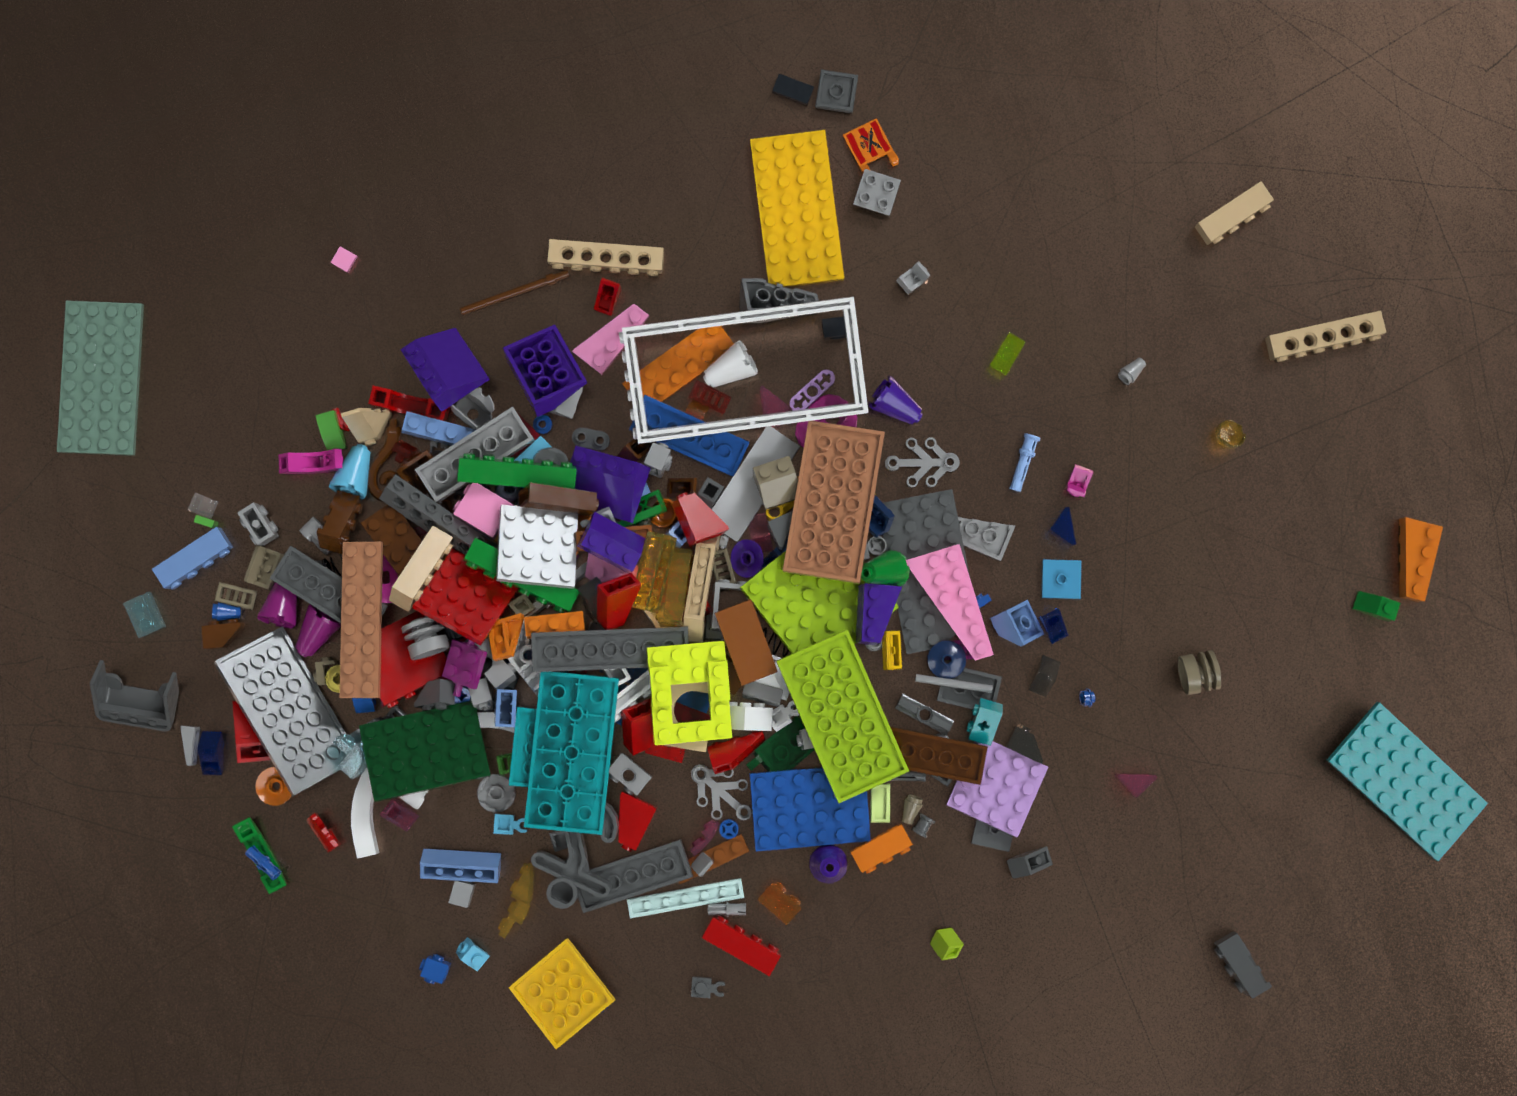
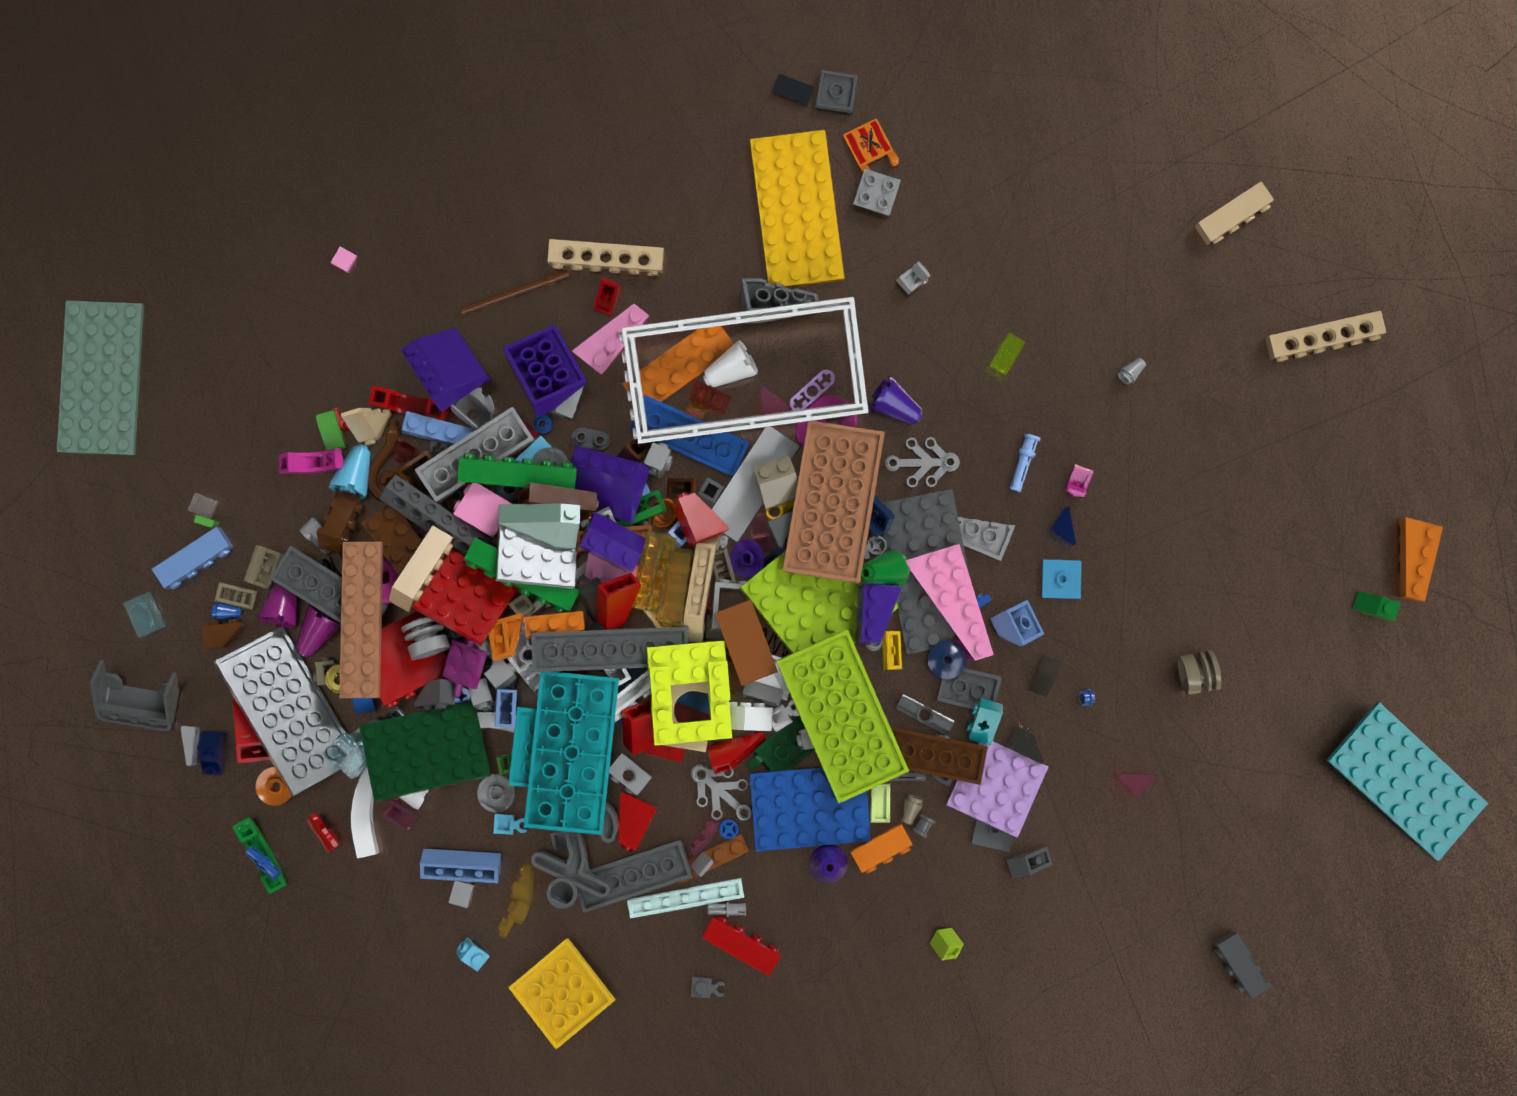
light grey brick [237,502,279,546] -> none
blue brick [419,954,451,984] -> none
clear orange bracket [758,882,802,925] -> none
black brick [822,316,846,341] -> none
light grey bar [915,674,993,693] -> none
clear blue slope [1038,608,1069,644] -> none
clear yellow hair [1215,420,1246,449] -> none
none -> sand green wedge [498,503,580,550]

